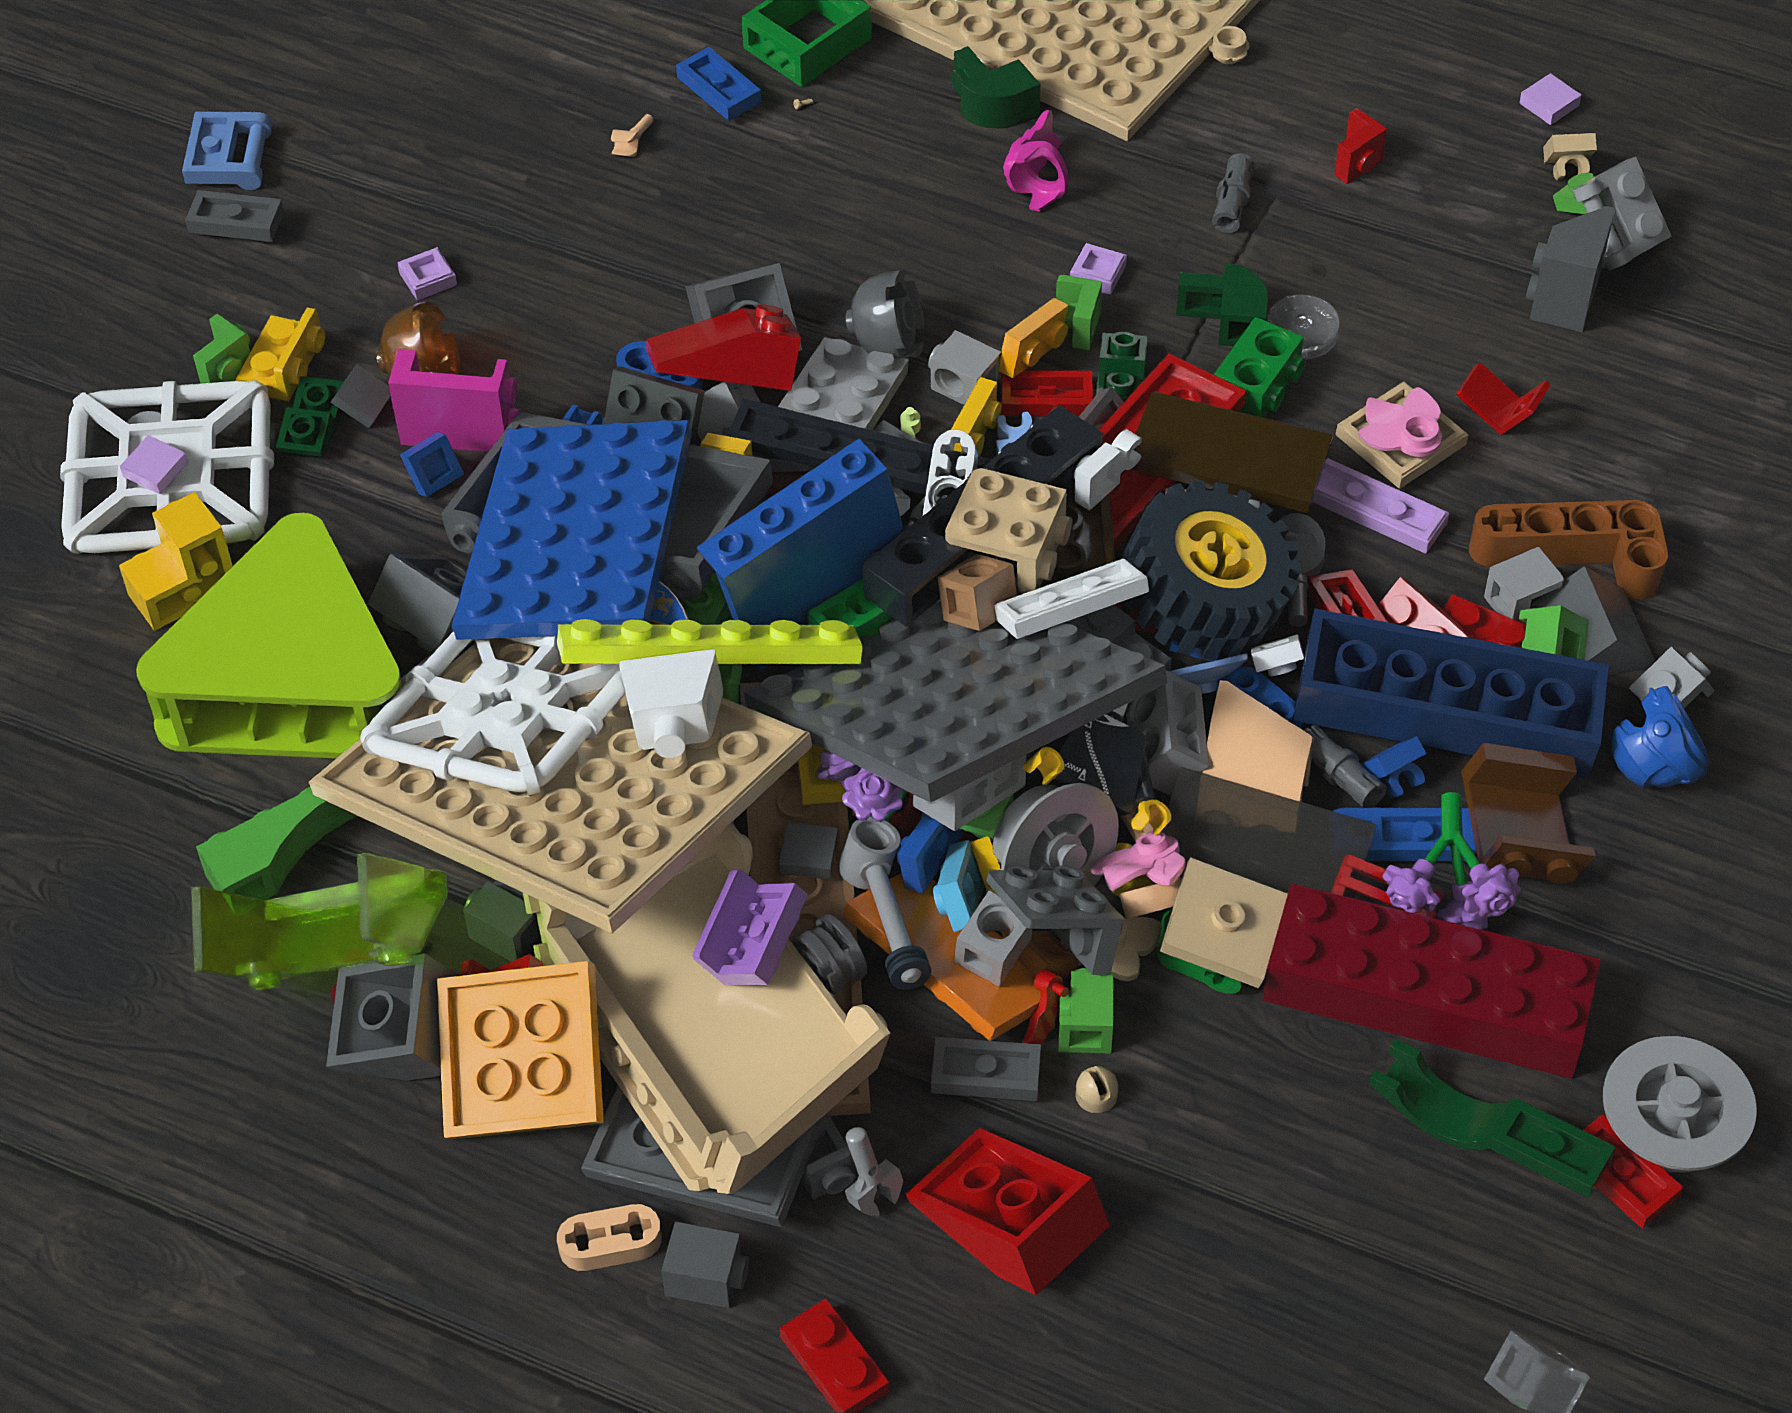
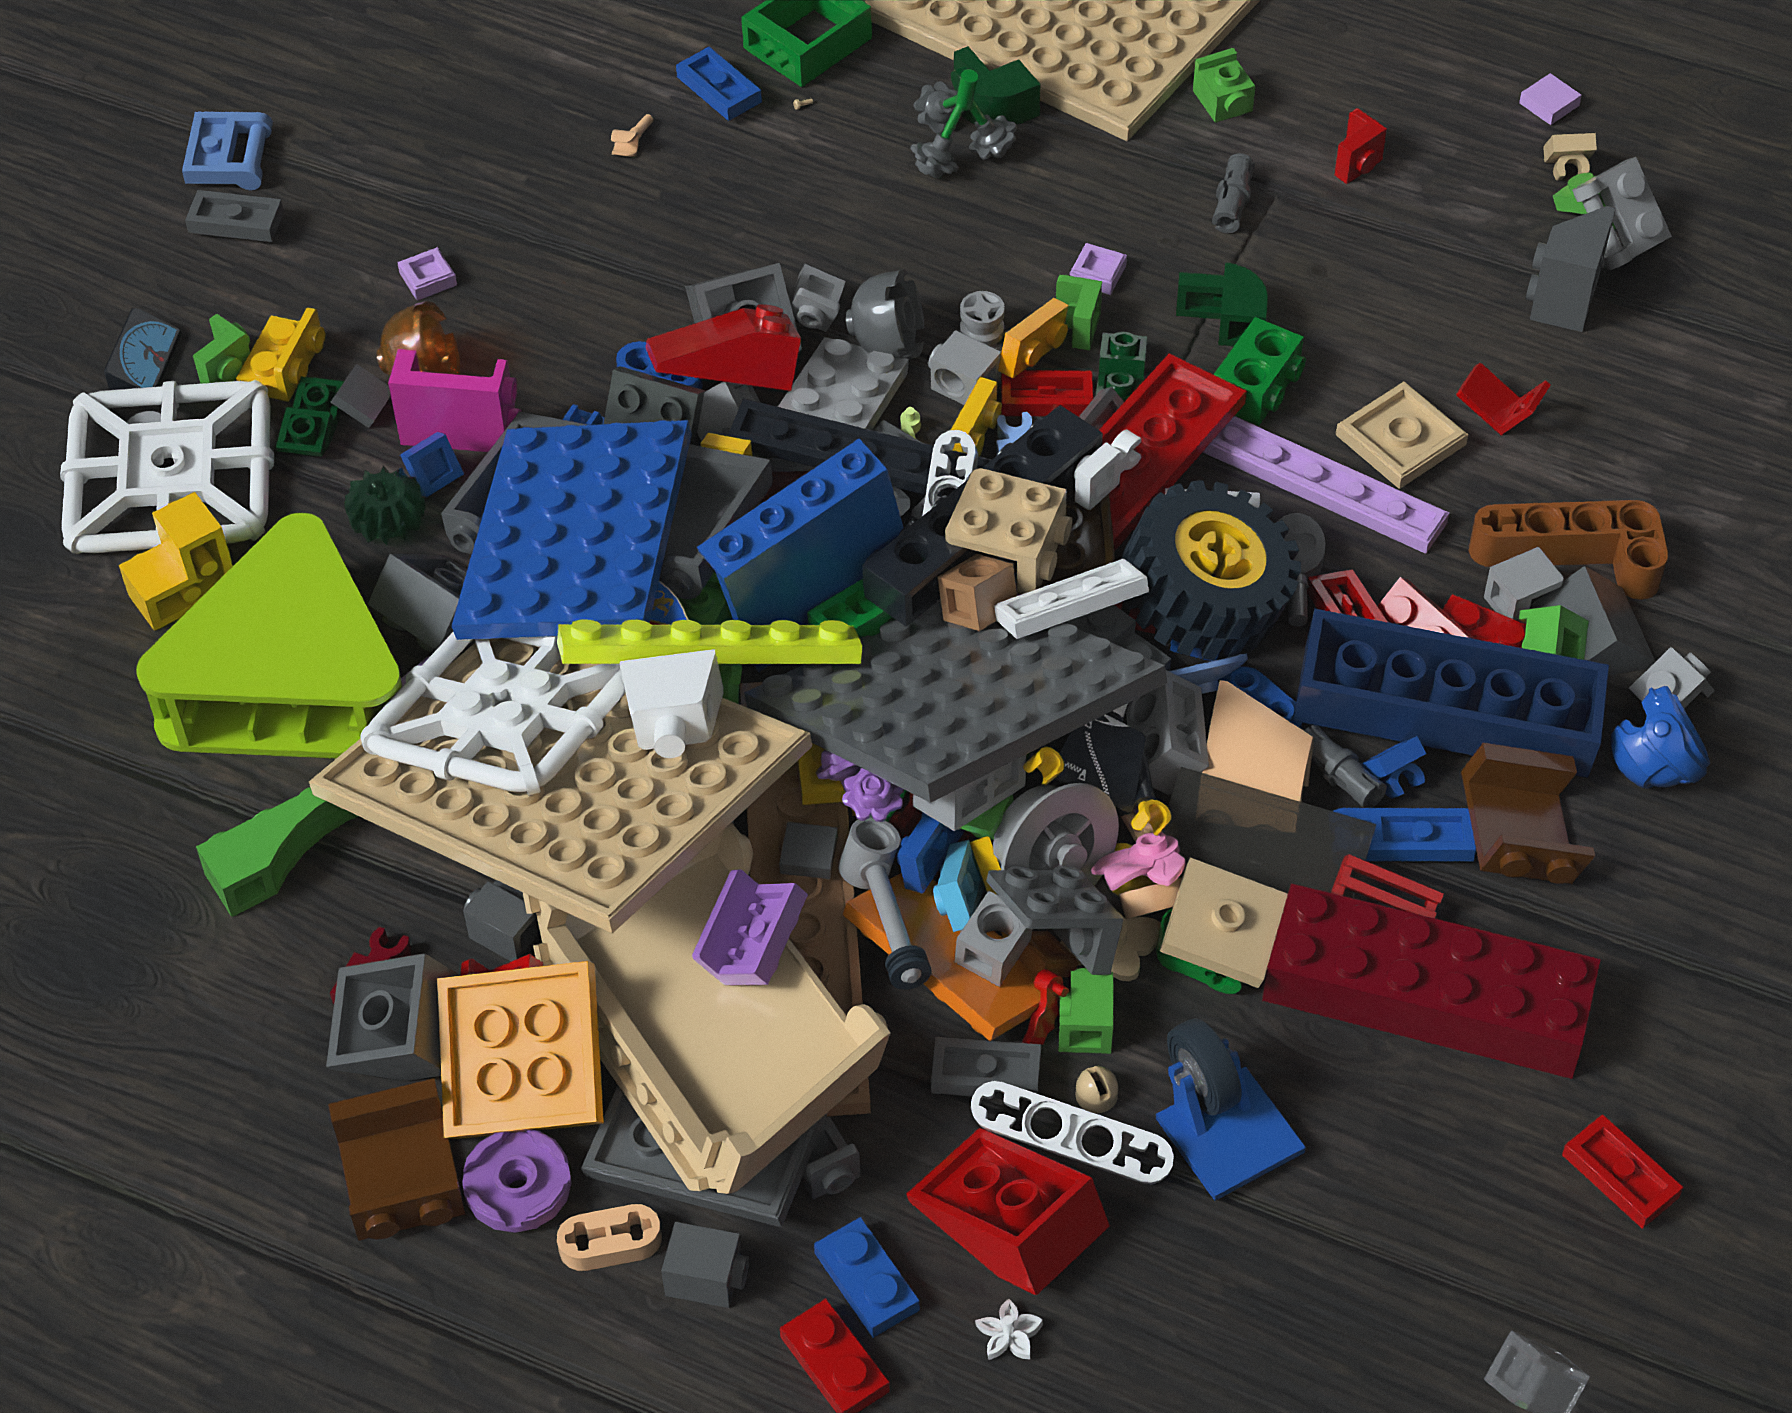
lavender tile [120,435,188,494] -> none
clear neon green windscreen [191,853,448,990] -> none
flat silver wheel [790,914,867,997] -> none
light grey bar [845,1127,903,1216] -> none
dark pink hair [1003,110,1069,212] -> none
dark brown tile [1131,391,1333,513] -> none
tan plate [1208,26,1249,64] -> none
white plate [1251,634,1304,676] -> none
clear piece [1267,295,1340,359] -> none
bright pink plate [1358,387,1442,457] -> none
dark green piece [1369,1039,1615,1198] -> none
medium lavender plant [1382,792,1522,930] -> none
light grey wheel [1603,1036,1757,1172] -> none
none -> slope [104,308,181,390]
none -> reddish brown panel [328,1078,465,1241]
none -> clear green gear [344,465,426,546]
none -> medium lavender plate [462,1130,572,1233]
none -> light grey bracket [790,264,846,332]
none -> blue plate [814,1217,920,1338]
none -> dark grey plant [910,69,1017,179]
none -> light grey wheel [960,291,1004,347]
none -> white beam [971,1081,1174,1185]
none -> white plant [975,1299,1043,1360]
none -> blue plate [1156,1018,1306,1201]
none -> bright green brick [1193,48,1255,123]

